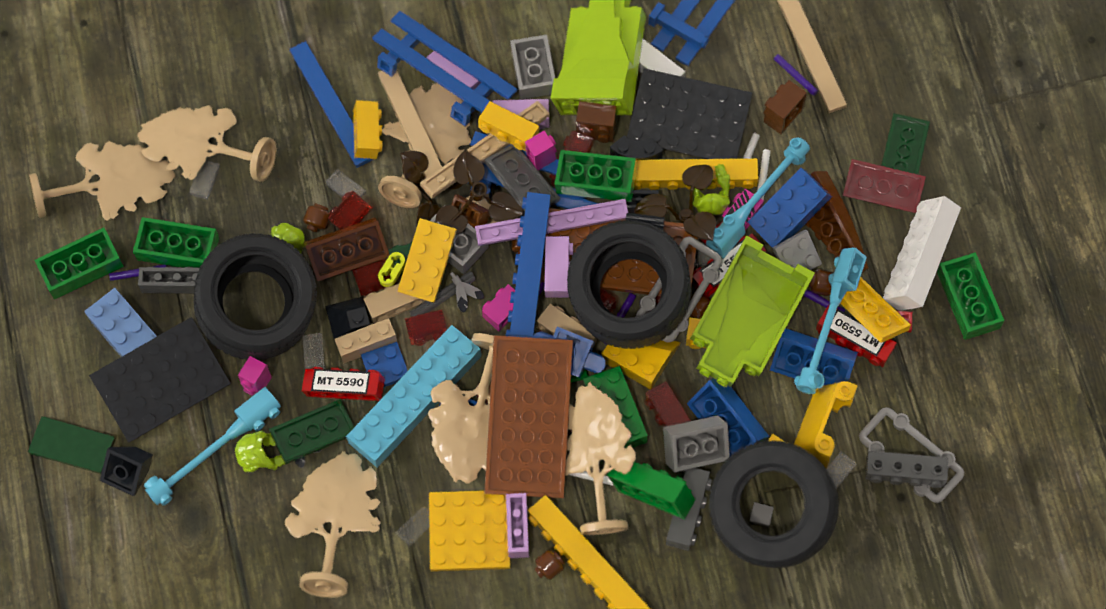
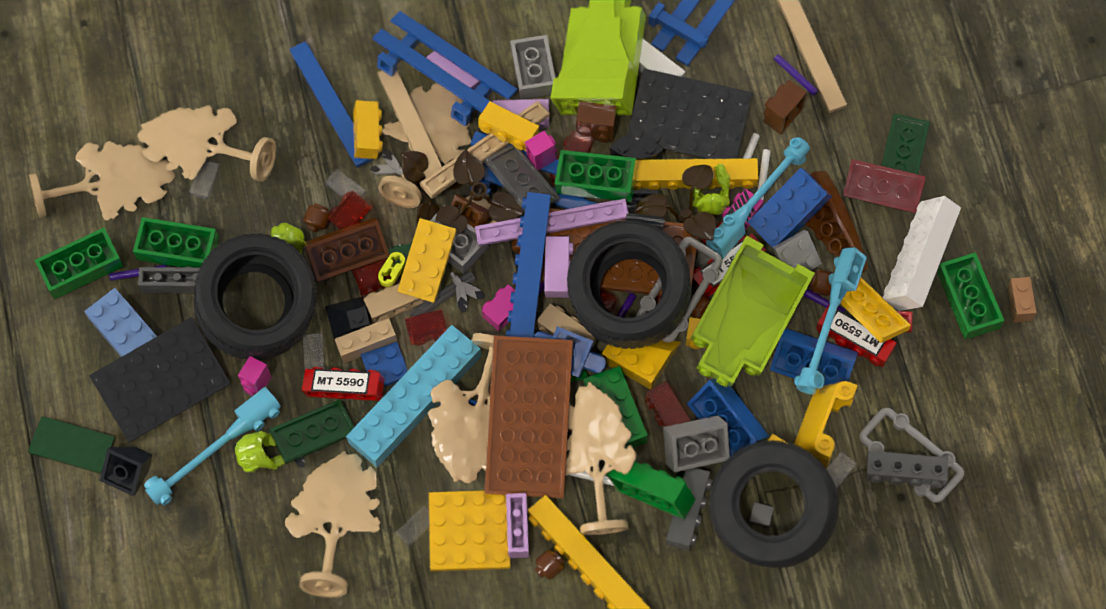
none -> light grey piece [370,149,403,176]
none -> medium nougat brick [1007,277,1037,323]

